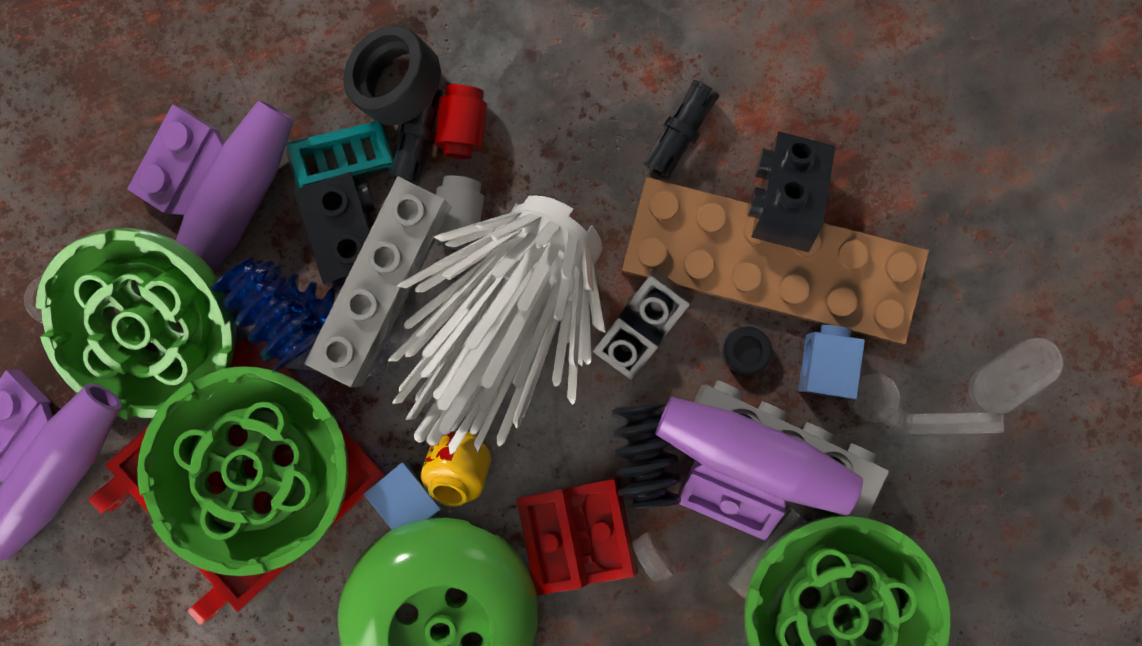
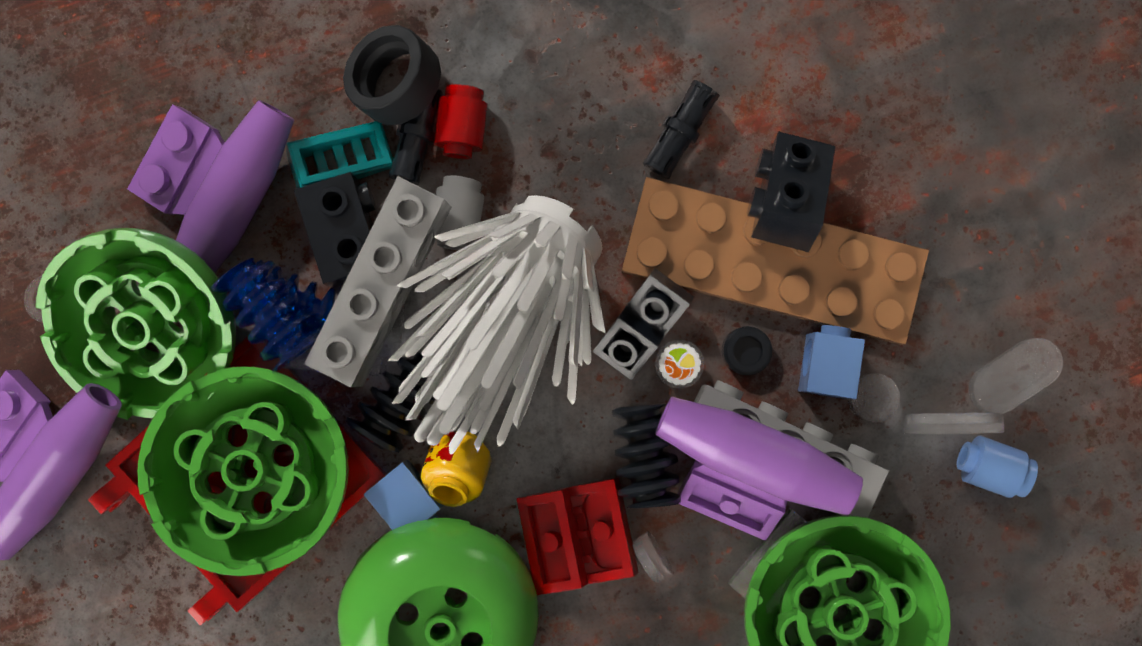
none -> black piece [345,350,435,453]
none -> tile [654,340,704,389]
none -> medium blue brick [956,436,1038,498]

